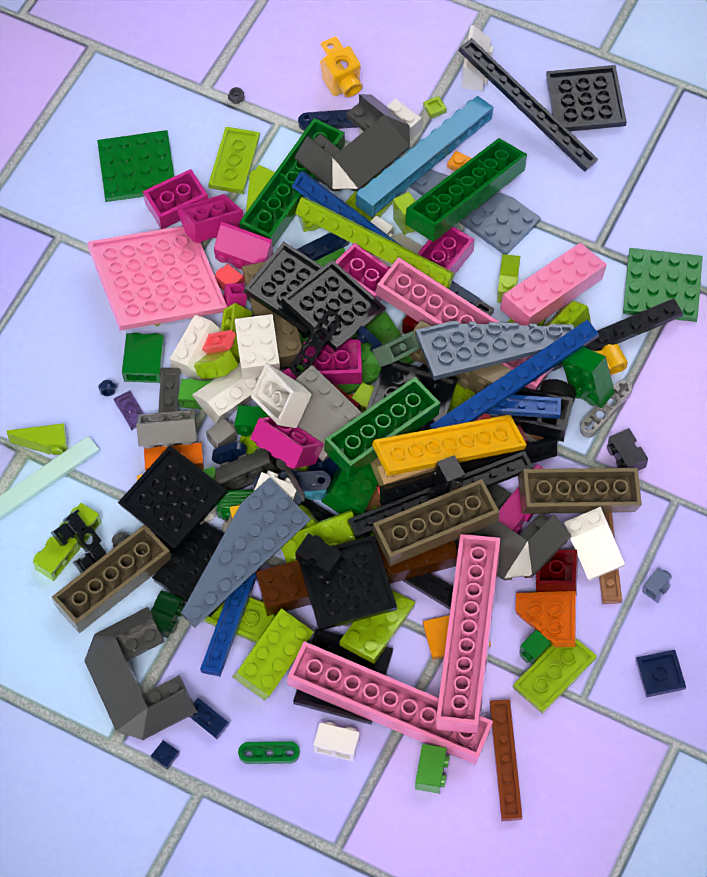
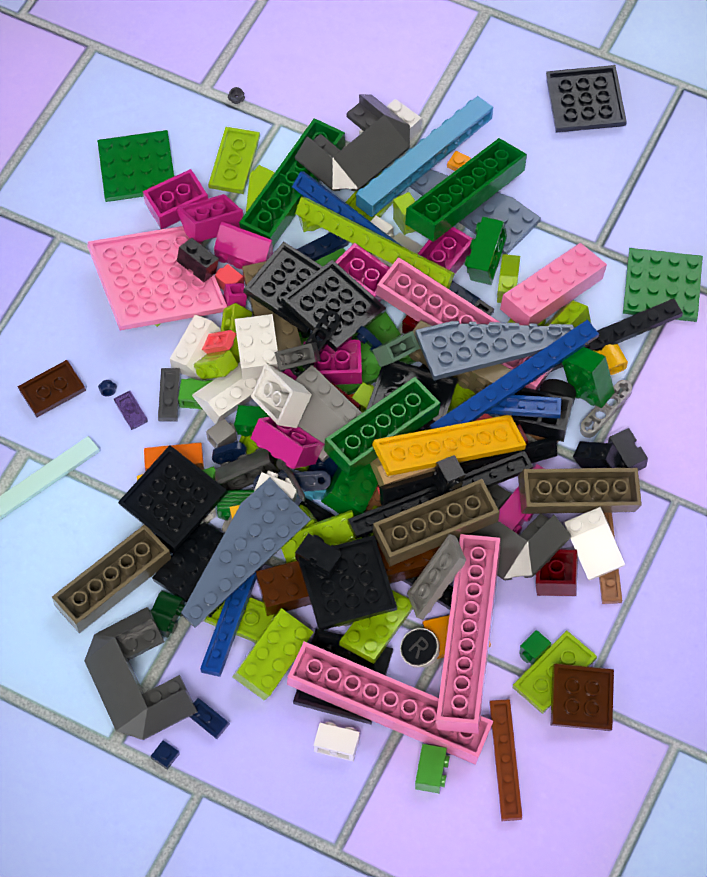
lime slope [6,423,68,455] -> none
lime brick [33,503,102,581] -> none
black piece [50,510,107,573] -> none
dark grey plate [112,532,129,548] -> none
green brick [122,332,165,383] -> none
light grey brick [136,409,197,449] -> none
green plate [238,741,300,764] -> none
dark blue plate [298,109,358,131] -> none
yellow piece [320,36,363,98] -> none
lime plate [423,96,447,119] -> none
black plate [458,38,598,172] -> none
white slope [462,25,494,91] -> none
orange plate [515,591,576,648] -> none
dark blue plate [635,650,686,698] -> none
sand blue brick [642,567,672,603] -> none
none -> reddish brown plate [17,360,86,418]
none -> brick [177,238,219,282]
none -> dark grey brick [275,342,321,371]
none -> black tile [400,628,440,668]
none -> light grey plate [407,534,466,620]
none -> green brick [465,216,507,285]
none -> reddish brown plate [550,664,614,731]
none -> black brick [573,441,622,468]

